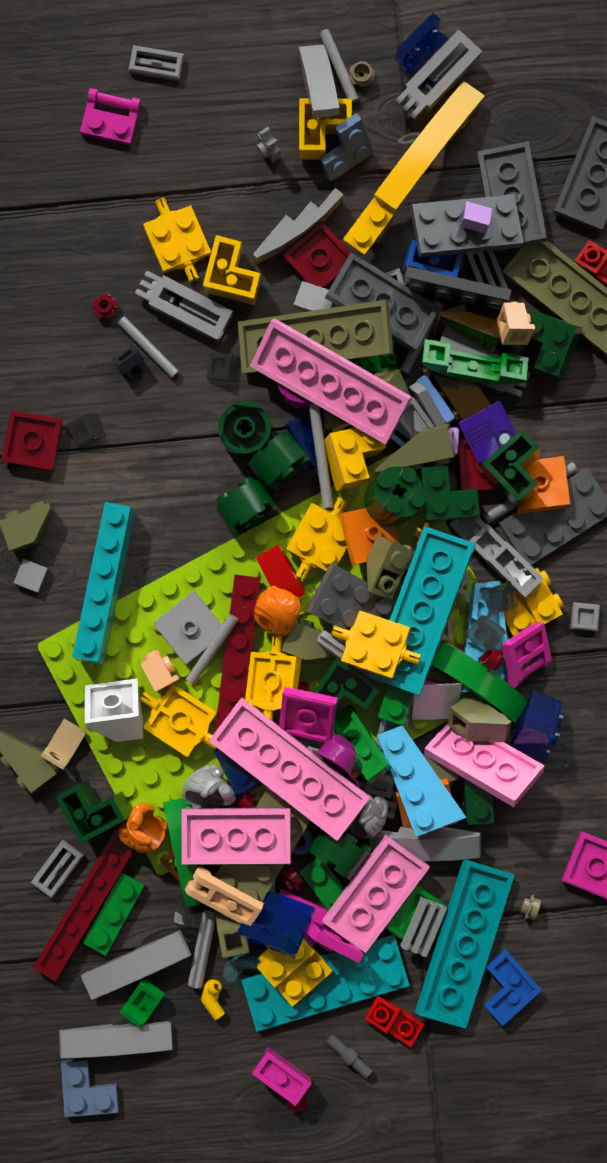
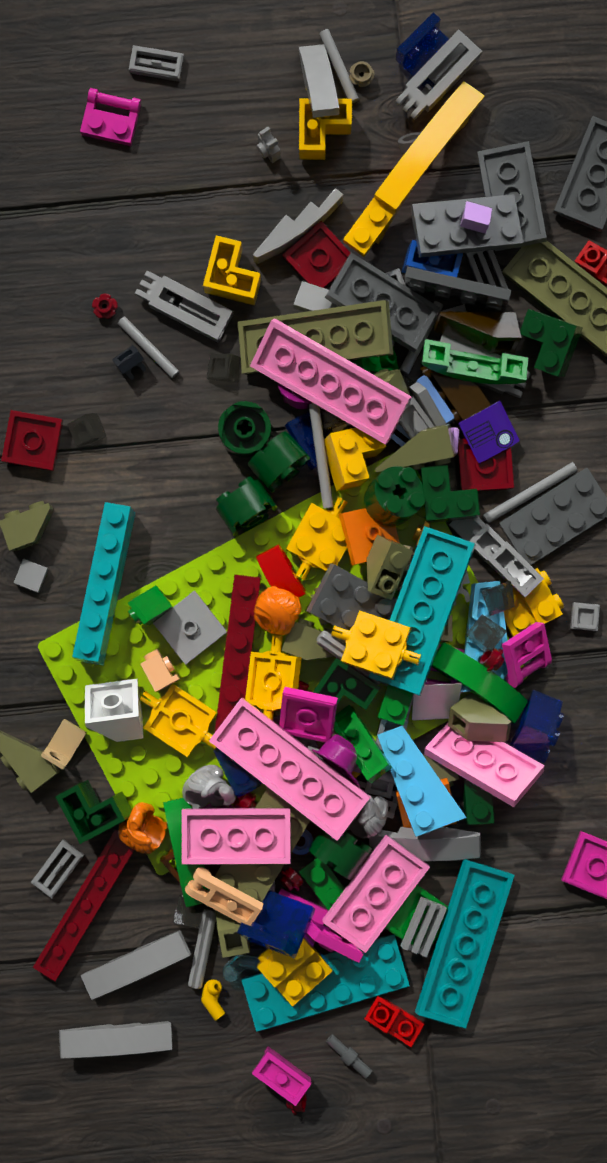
sand blue plate [61,1059,119,1117] -> none
green plate [83,872,145,956] -> none
green bracket [120,978,165,1028] -> none
yellow plate [143,198,211,282] -> none
light grey bar [186,614,238,685] -> none
sand blue plate [320,113,373,181] -> none
dark green brick [482,429,540,509] -> none
blue plate [484,949,542,1026] -> none
light nougat brick [497,302,535,345] -> none
orange plate [517,456,571,514] -> none
dark tan plate [520,895,541,920] -> none
none -> green slope [128,585,173,627]

